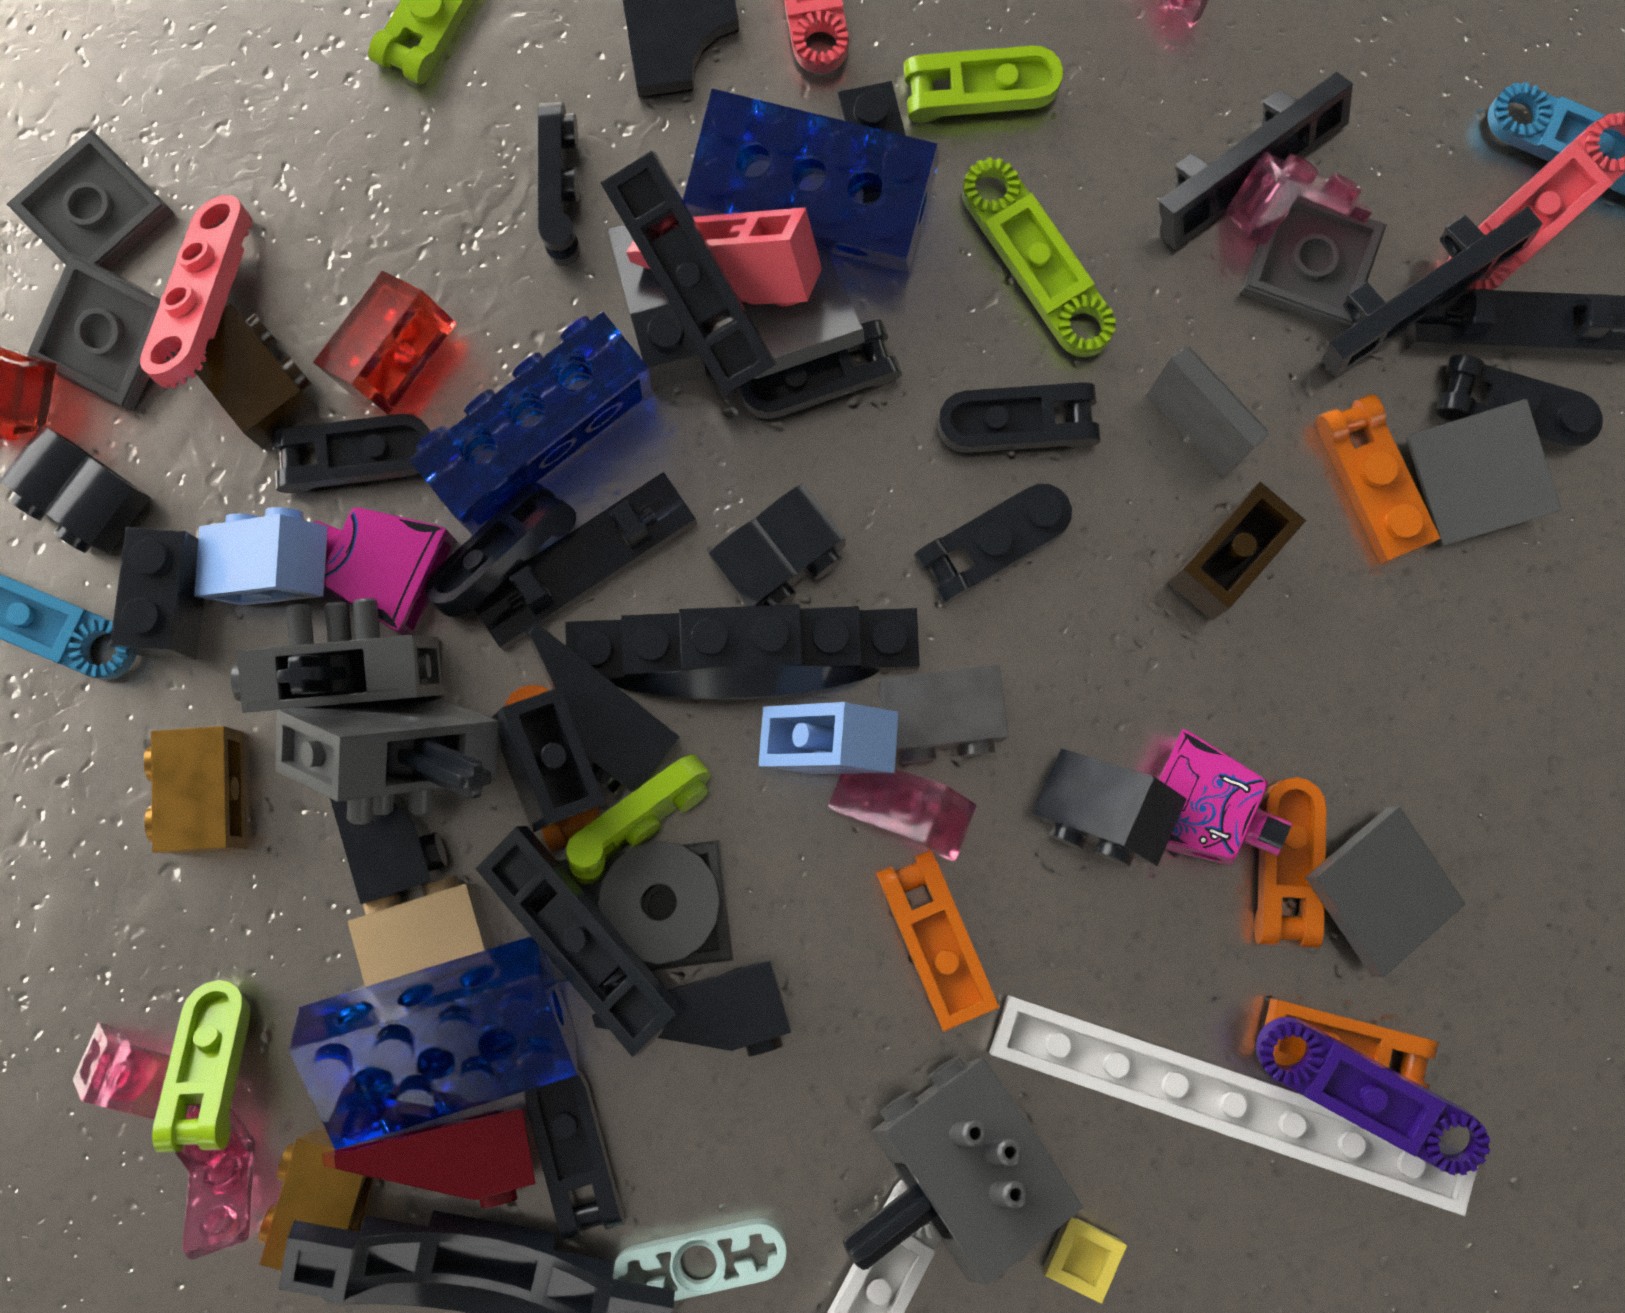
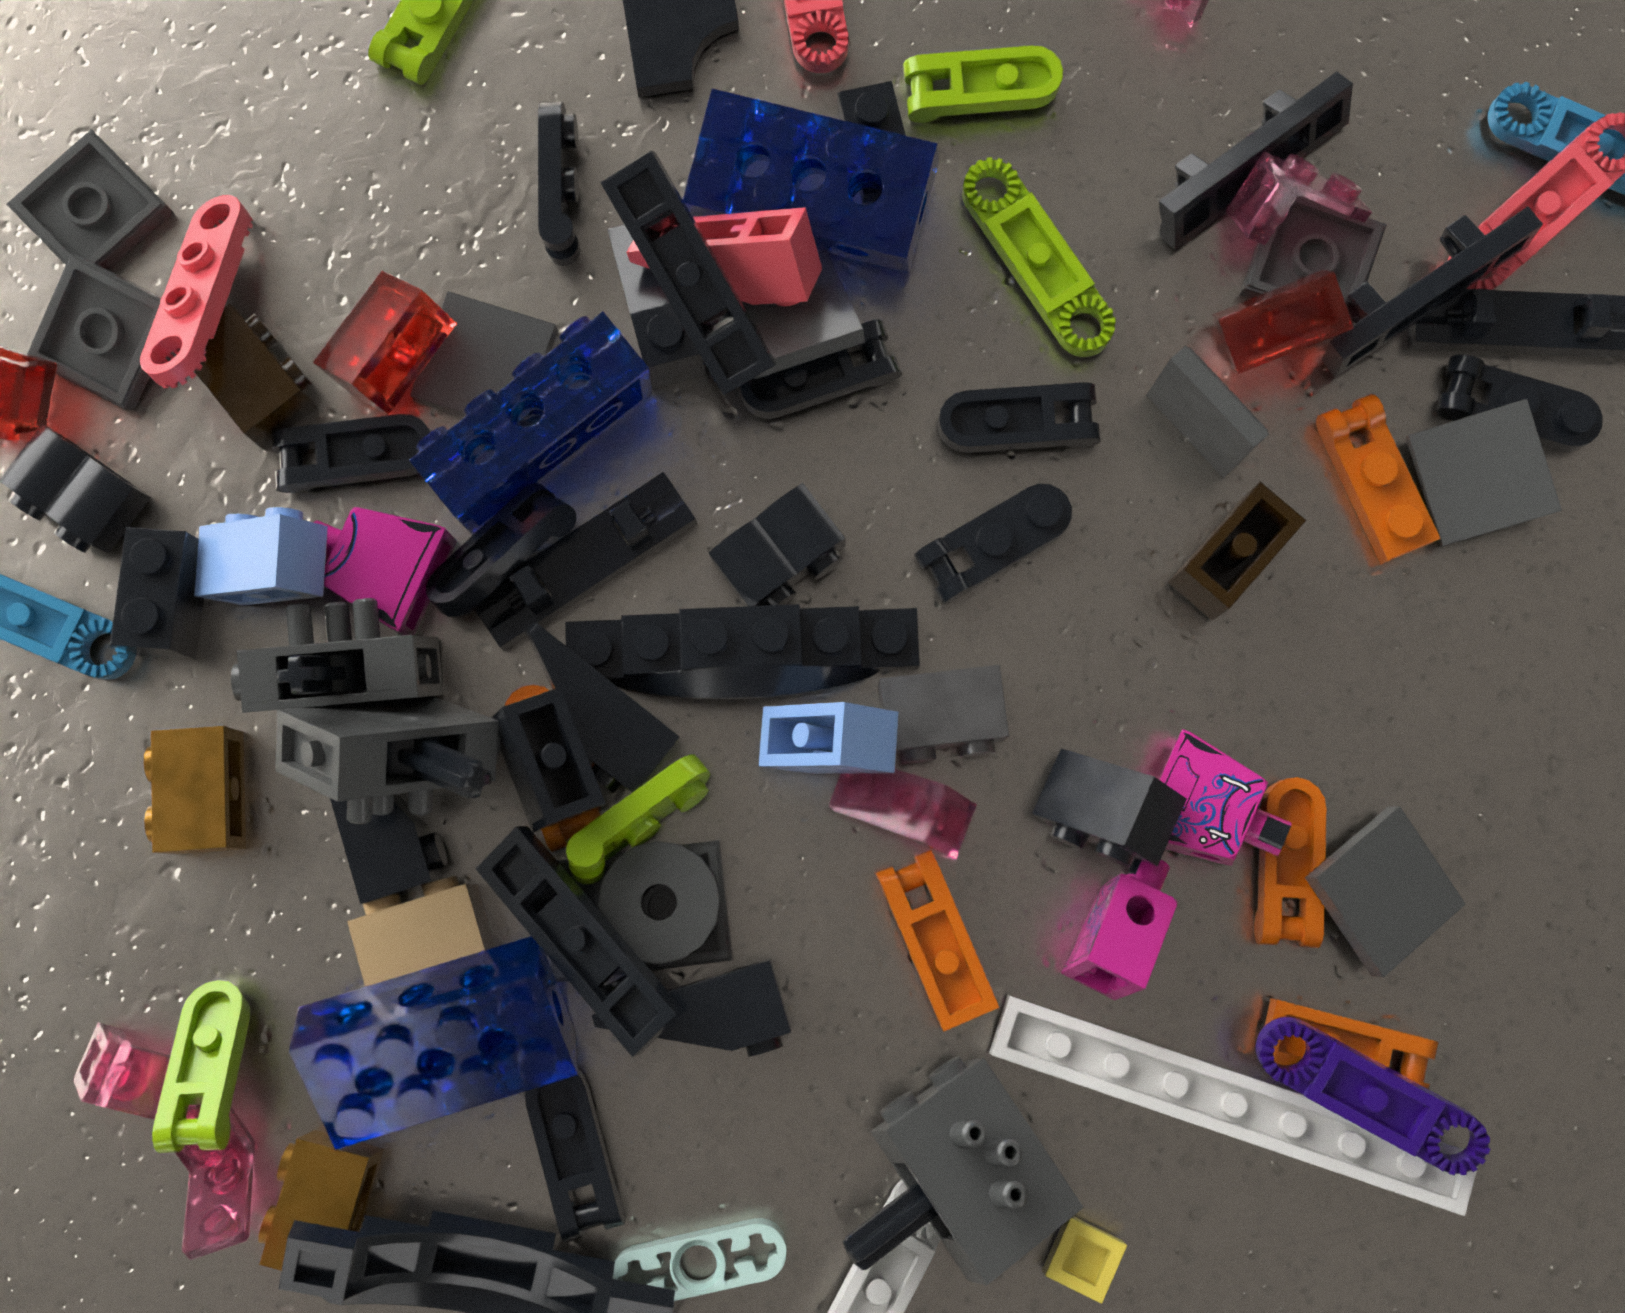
dark red slope [322,1107,536,1208] -> none
none -> dark grey tile [410,291,558,435]
none -> dark pink torso [1061,858,1177,1001]
none -> clear red brick [1212,269,1354,374]

